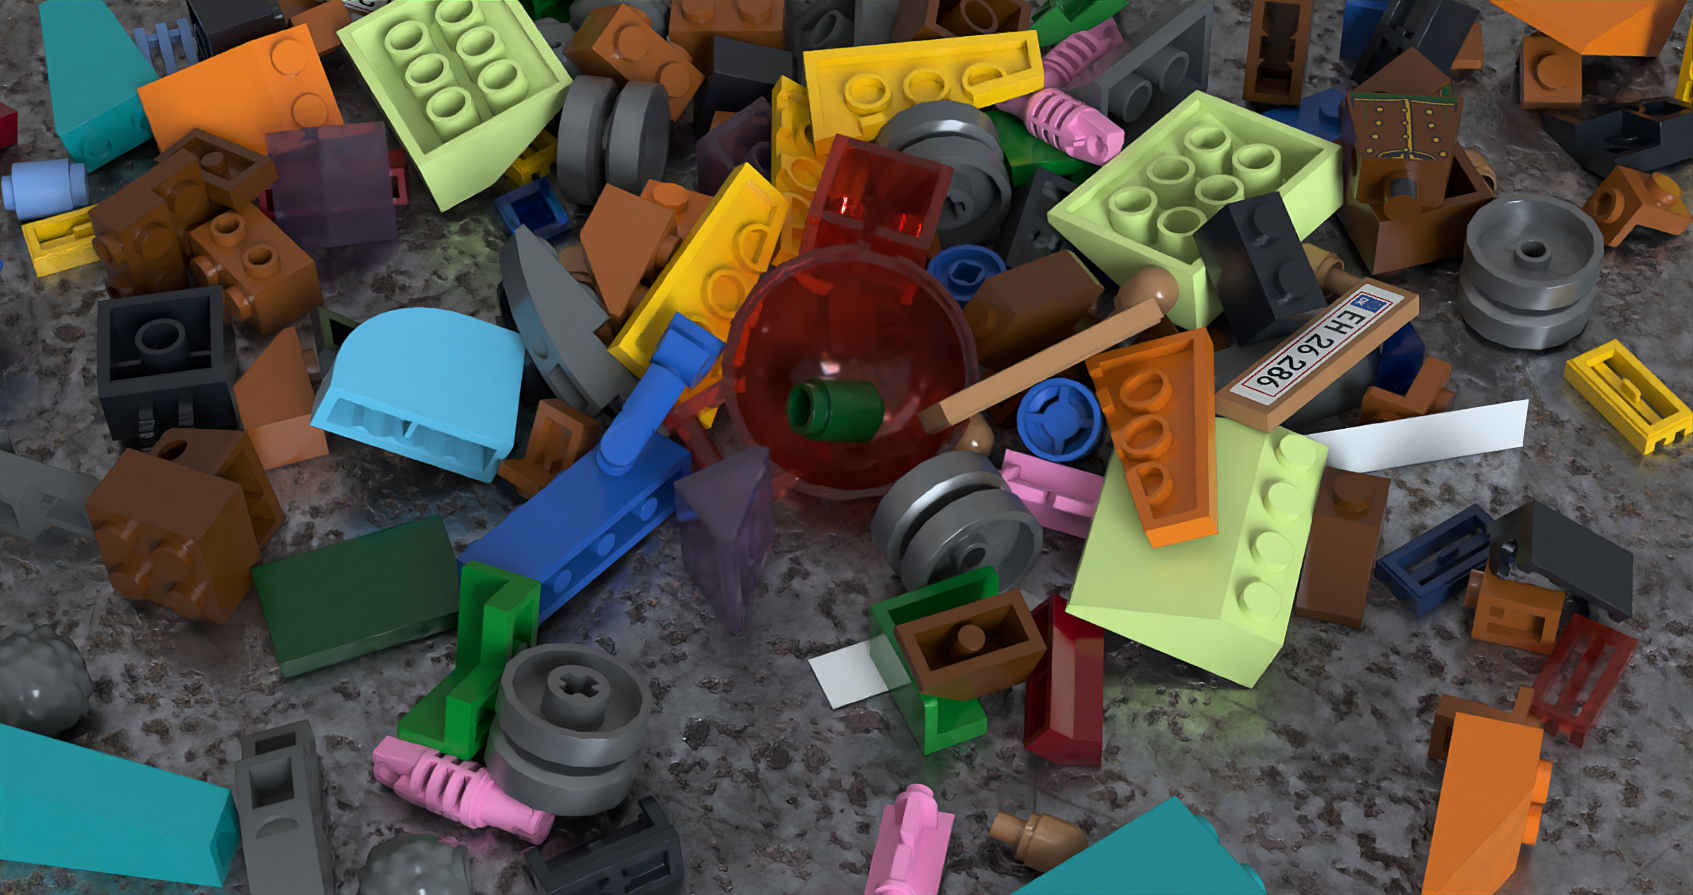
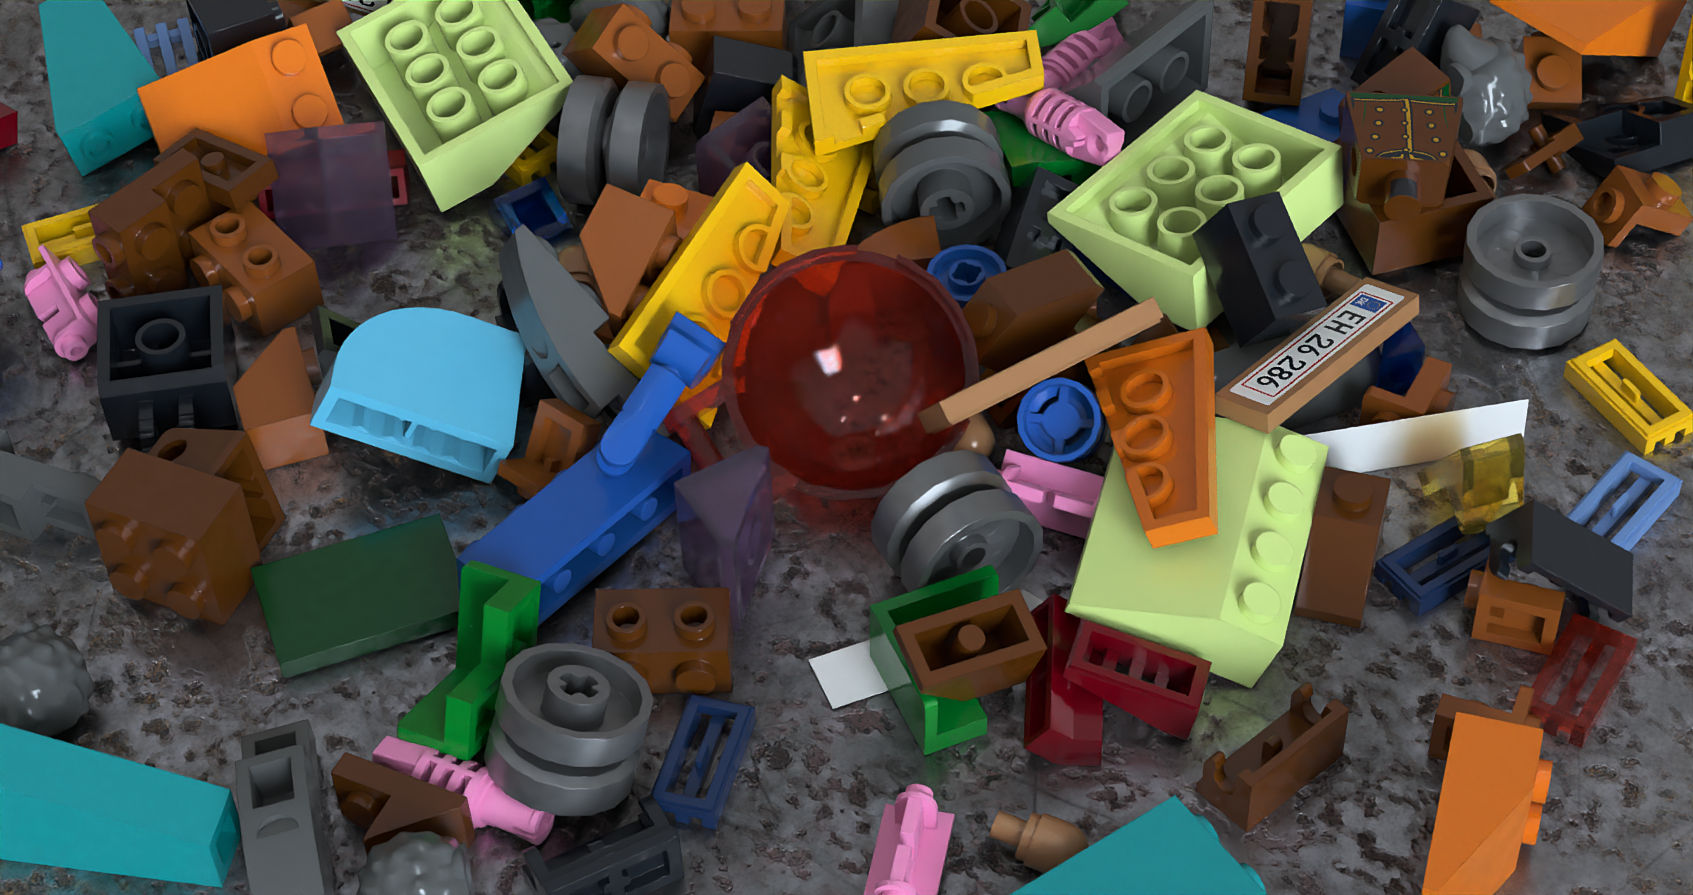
medium blue brick [1,158,90,221] -> none
dark green brick [786,377,885,444] -> none
clear red piece [796,133,955,302] -> none
medium nougat cylinder [1102,267,1179,321] -> none
none -> bright pink hinge [23,244,99,361]
none -> reddish brown slope [331,752,476,856]
none -> reddish brown brick [592,587,734,695]
none -> dark blue tile [651,693,756,830]
none -> dark red slope [1063,618,1212,741]
none -> reddish brown hinge [1196,682,1350,833]
none -> clear yellow slope [1417,433,1525,535]
none -> dark grey animal [1440,24,1534,148]
none -> reddish brown piece [1500,122,1584,180]
none -> medium blue tile [1566,450,1683,551]

